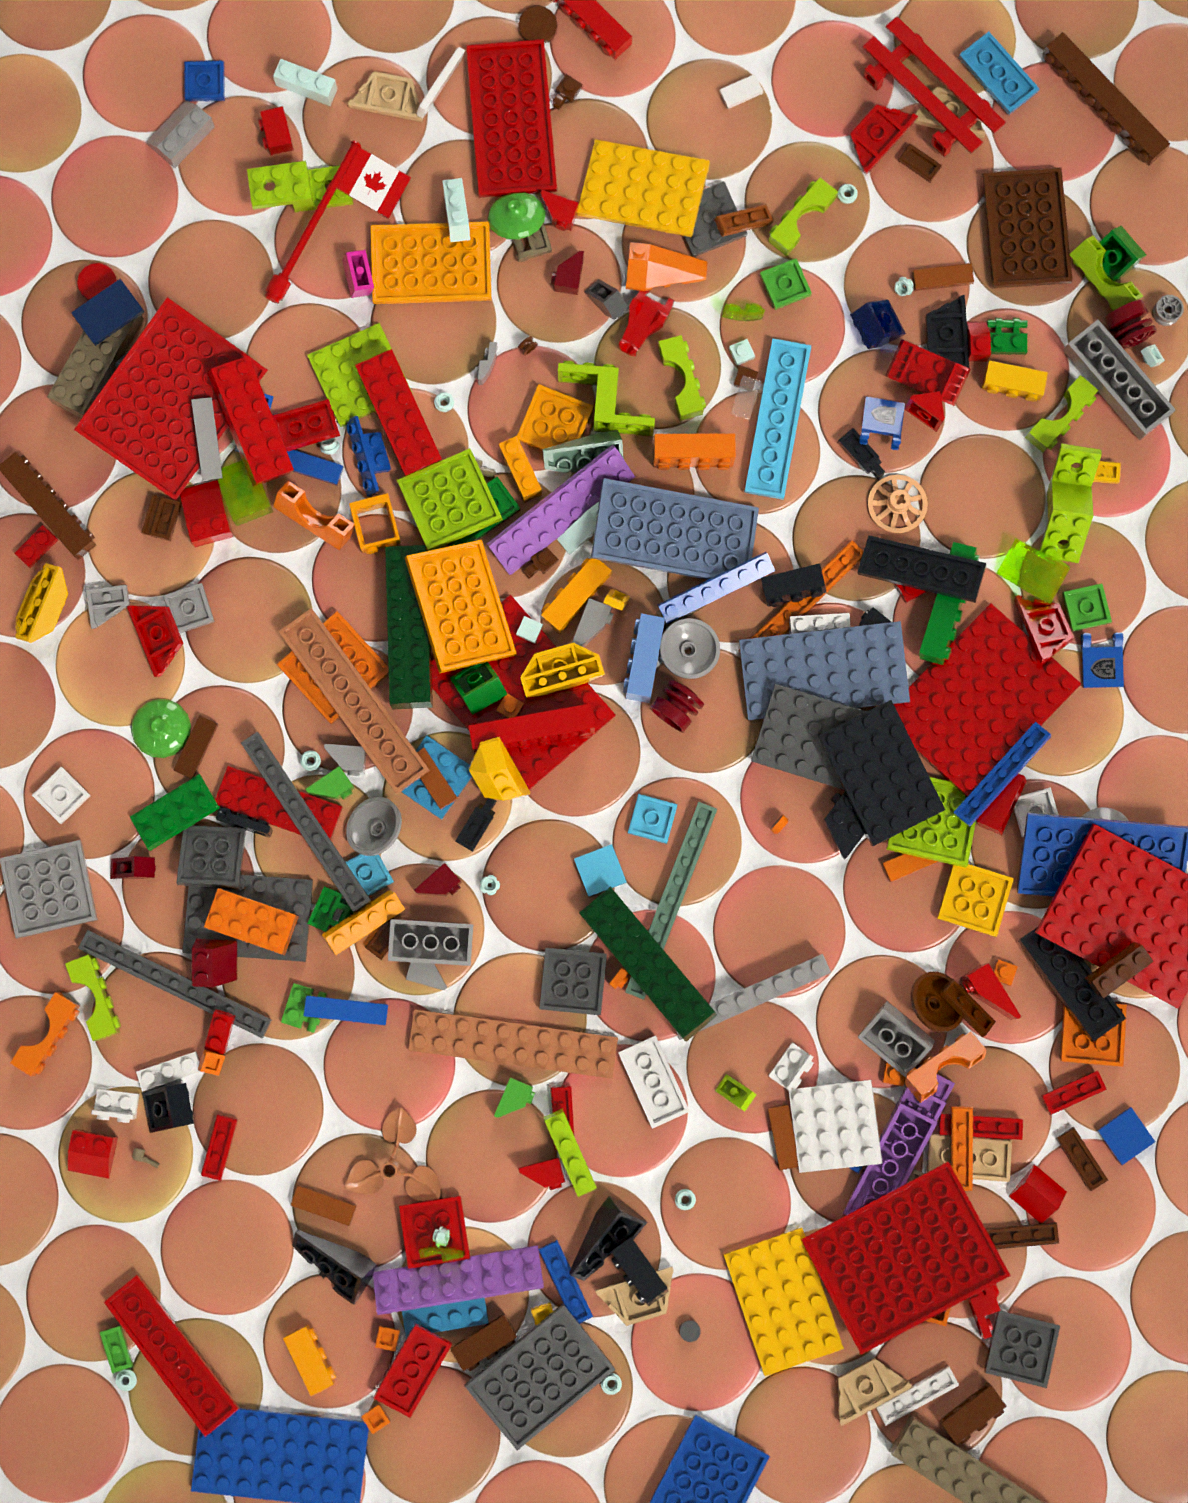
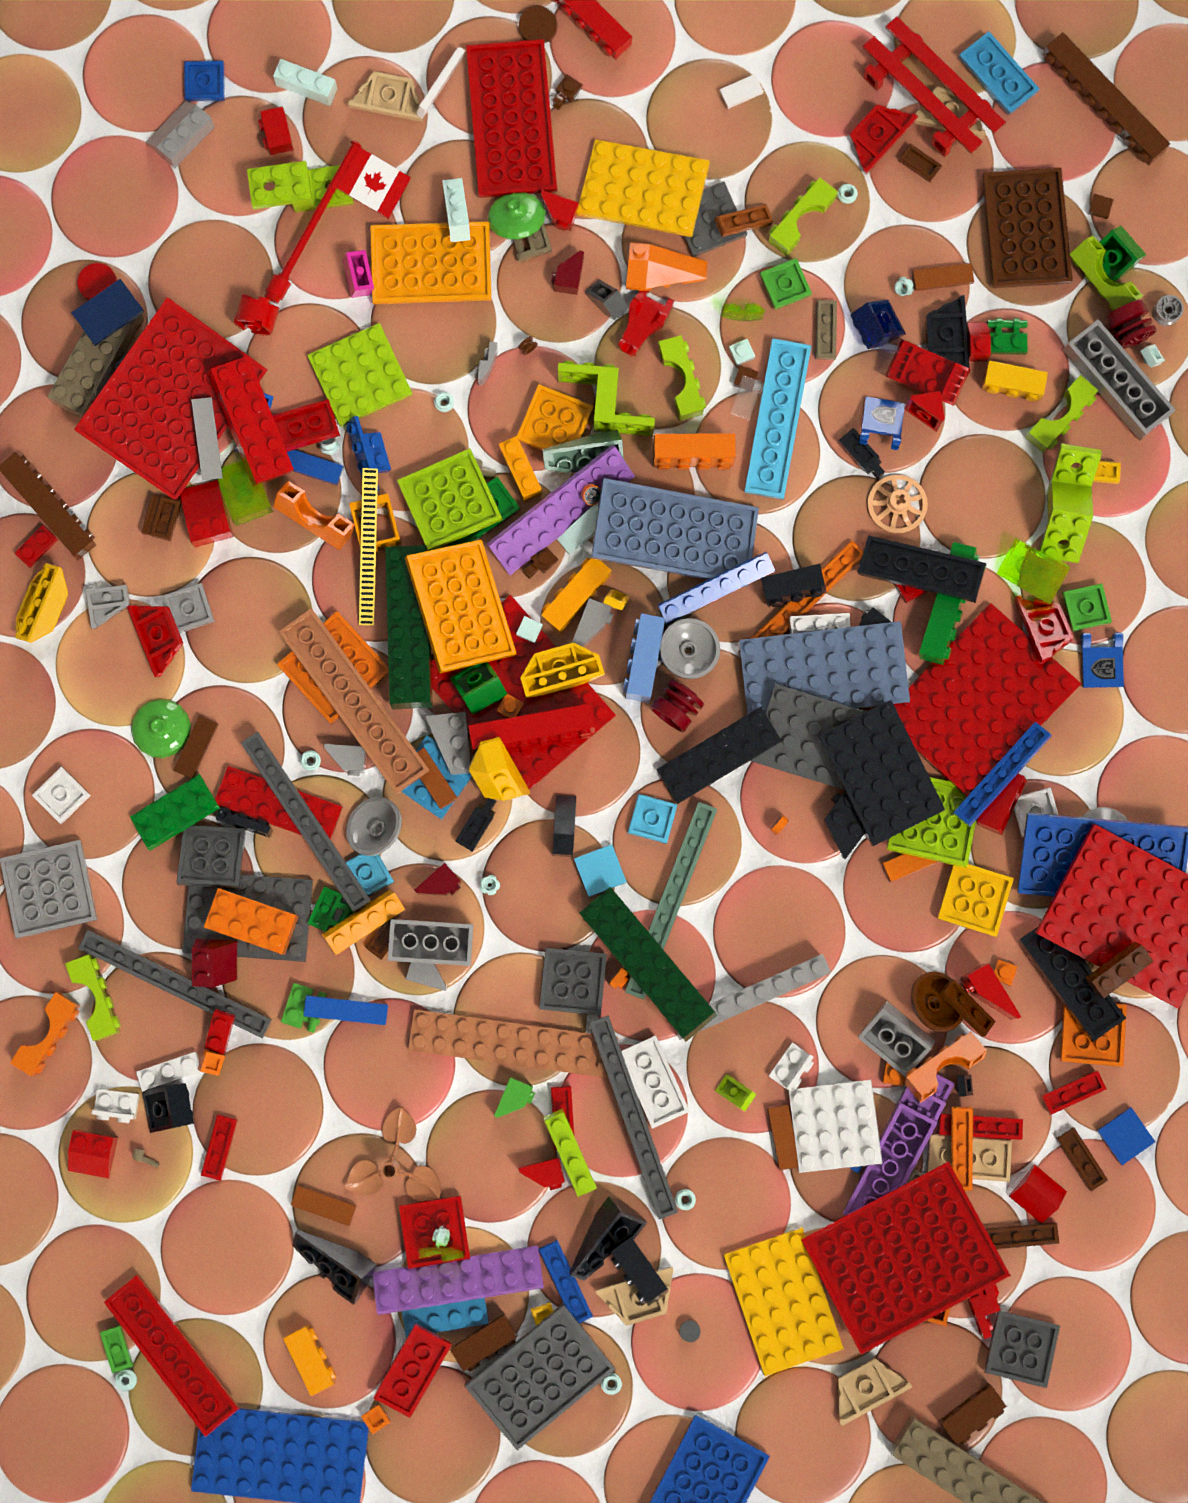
dark red slope [110,856,156,879] -> none
bright green slope [306,766,355,800] -> none
red brick [355,349,442,476] -> none
orange plate [375,1325,400,1352] -> none
white tile [876,1366,959,1425] -> none
none -> red brick [234,294,279,336]
none -> light yellow sticker [359,468,378,625]
none -> light grey wing [425,712,471,775]
none -> black slope [553,795,577,857]
none -> tile [581,484,601,505]
none -> dark grey plate [588,1015,678,1220]
none -> black plate [657,707,782,804]
none -> dark tan tile [816,300,837,360]
none -> black plate [955,1074,973,1097]
none -> reddish brown tile [1088,194,1114,220]

